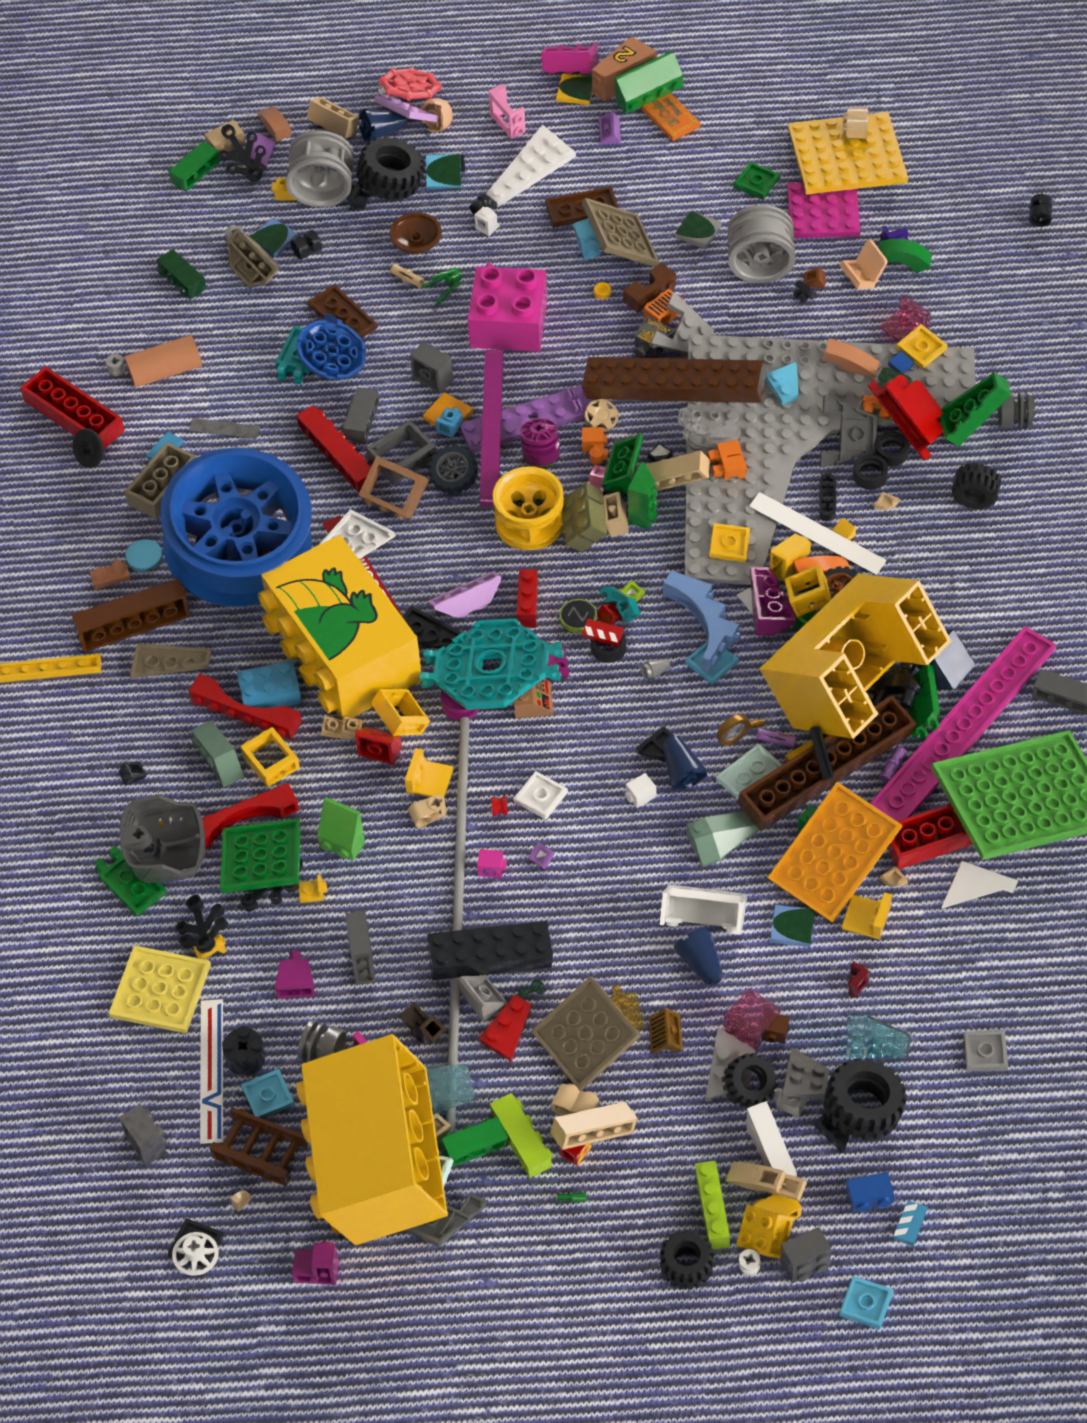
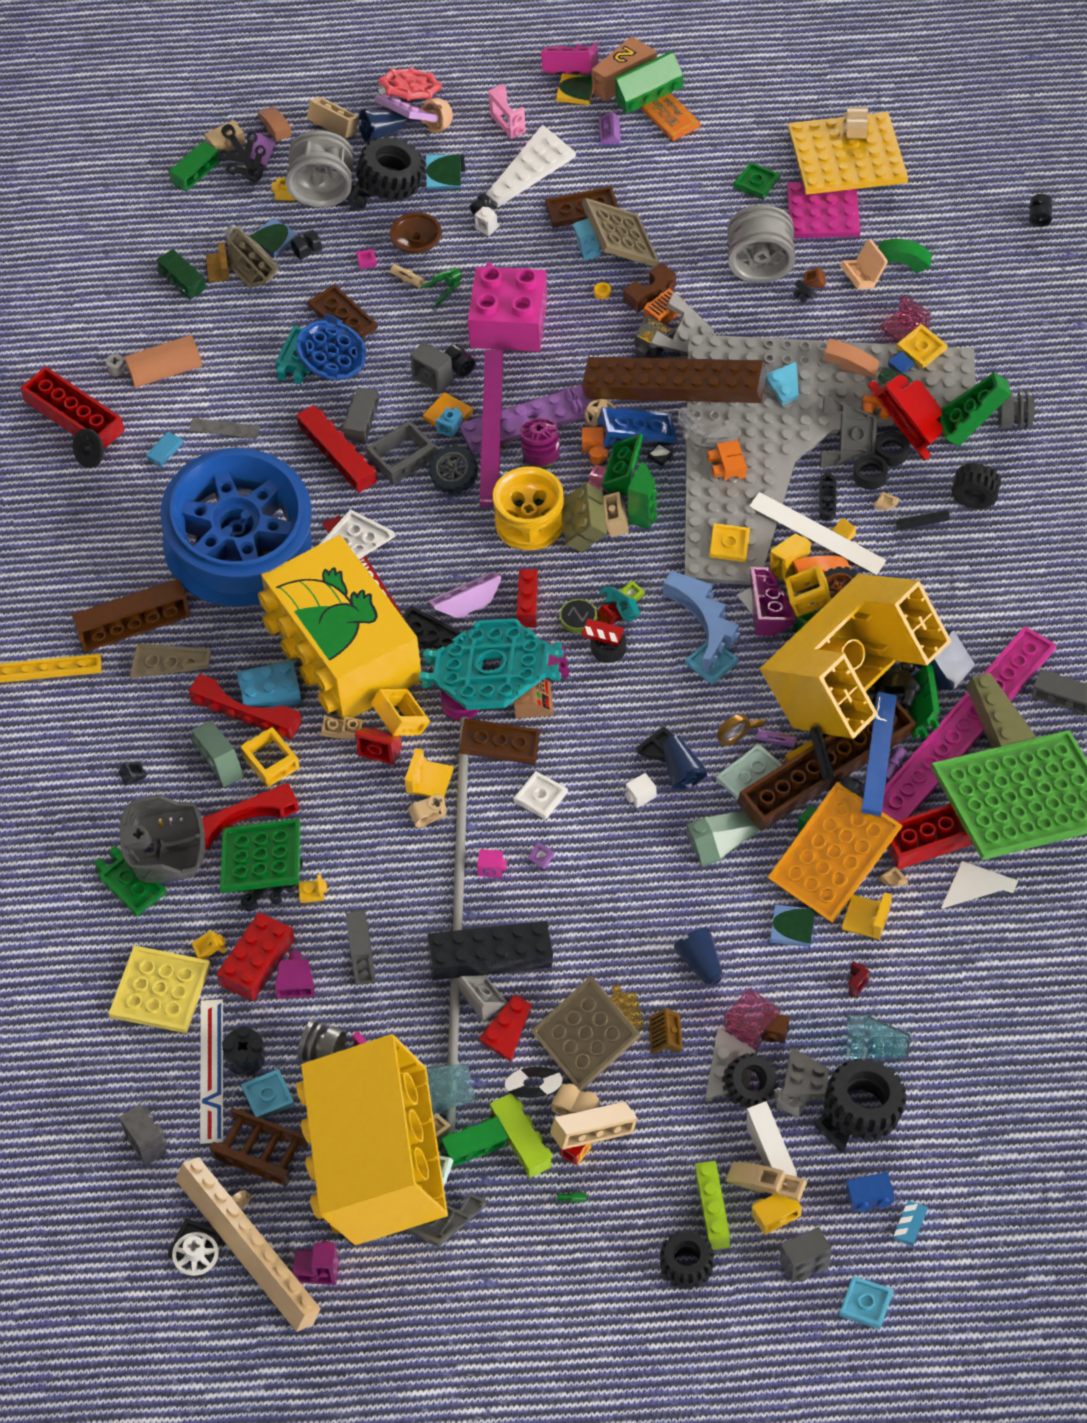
nougat tile [90,559,131,590] -> none
dark tan brick [124,442,197,519] -> none
medium azure tile [125,539,163,573] -> none
black plant [176,895,228,953] -> none
bright green slope [318,797,365,861] -> none
medium nougat window [359,456,429,520] -> none
dark brown brick [398,1002,446,1045] -> none
red wheel [491,796,508,816] -> none
clear green hand [516,980,546,997] -> none
tan brick [637,451,710,491] -> none
light grey cone [641,658,670,679] -> none
white windscreen [660,885,747,935] -> none
dark green tile [675,211,722,249] -> none
yellow bracket [736,1205,794,1258] -> none
white wheel [739,1249,761,1276] -> none
dark purple bracket [880,226,908,241] -> none
light grey tile [963,1031,1008,1071] -> none
none -> tan brick [175,1157,321,1332]
none -> pearl gold panel [206,243,230,283]
none -> red brick [216,912,295,1002]
none -> dark pink tile [356,249,377,269]
none -> black wheel [444,344,476,377]
none -> reddish brown tile [459,718,541,765]
none -> sticker [505,1067,563,1098]
none -> blue plate [597,407,677,447]
none -> black beam [841,776,865,795]
none -> blue tile [861,692,897,817]
none -> black axle [896,510,950,530]
none -> olive wedge [966,673,1036,749]

